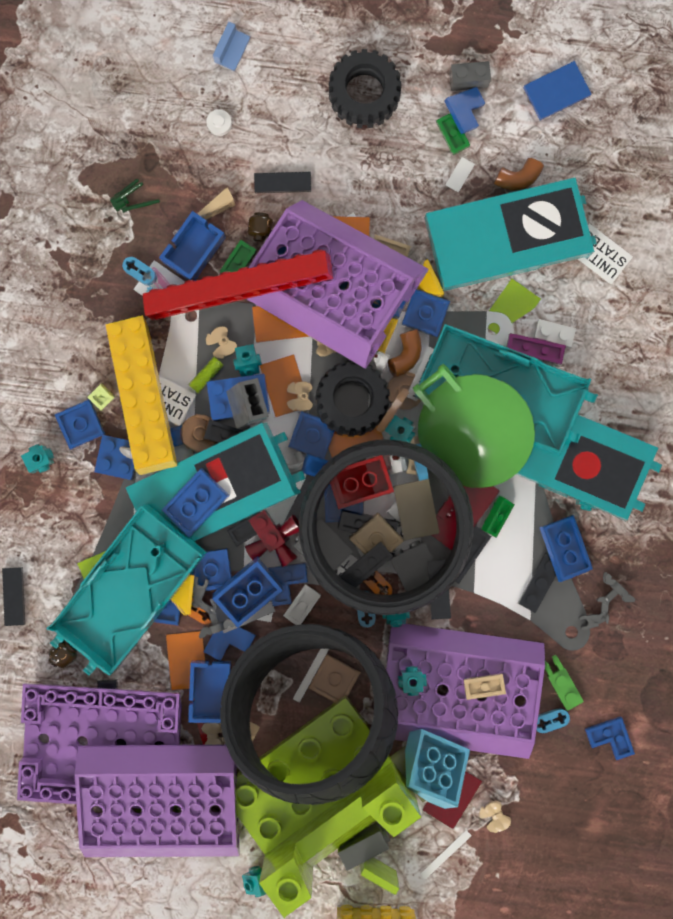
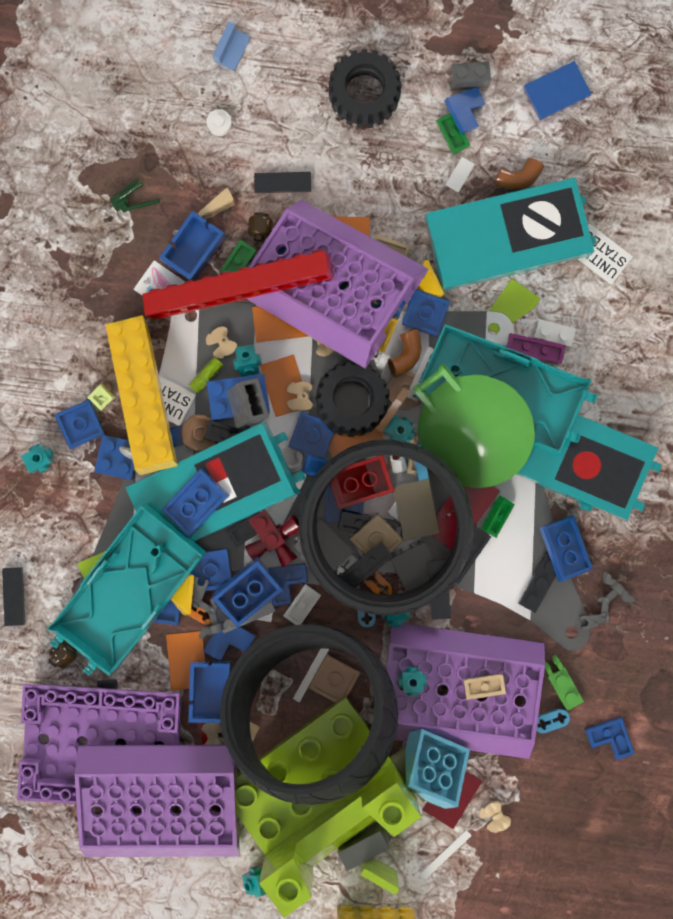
dark azure beam [122,257,157,286] -> none

